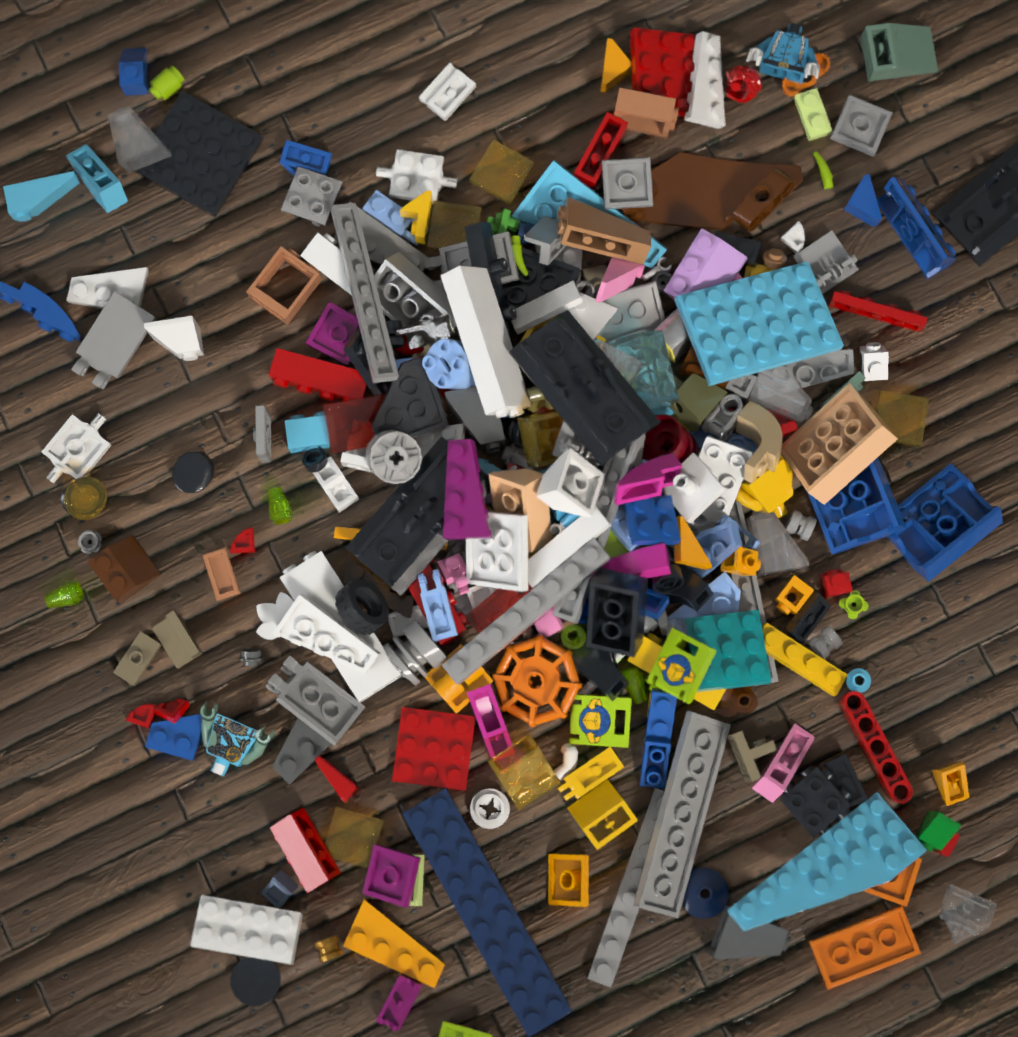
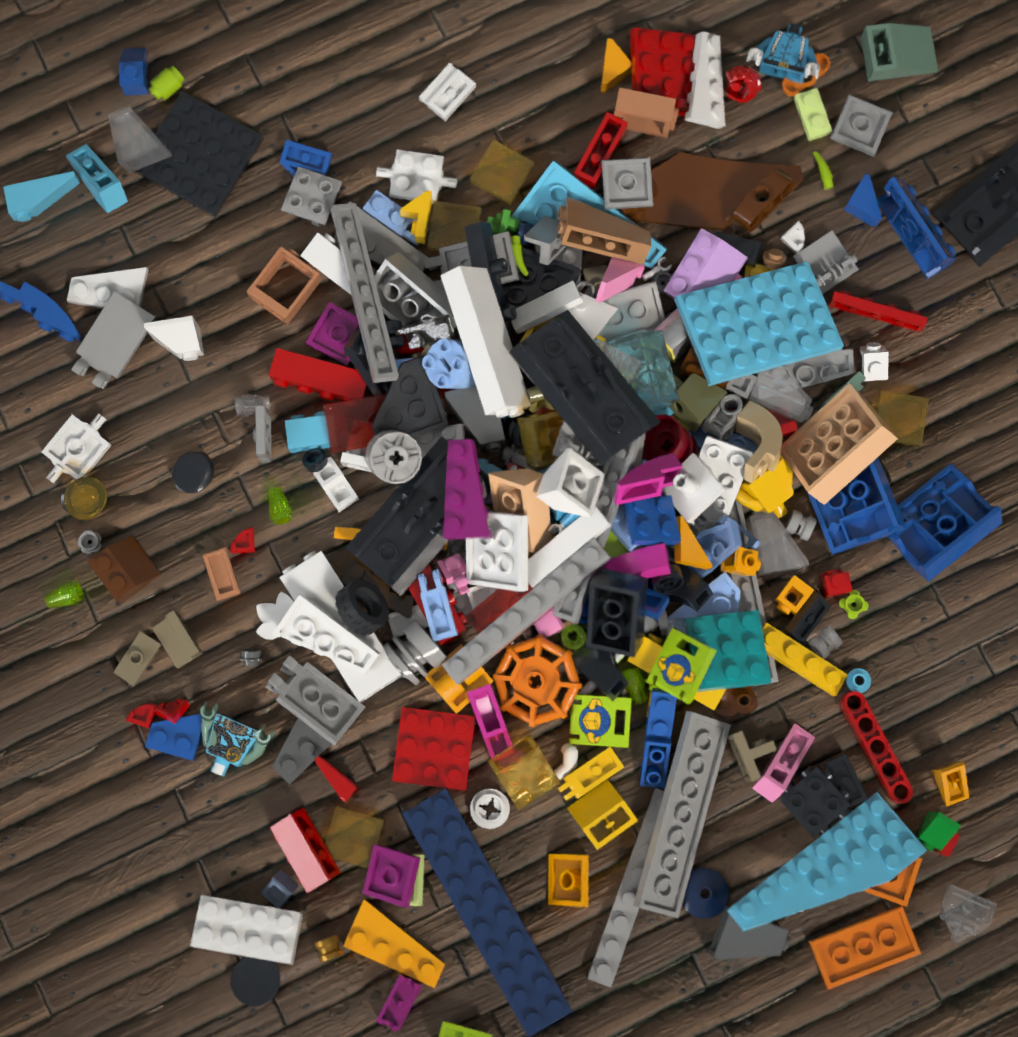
none -> clear cone [234,394,270,417]

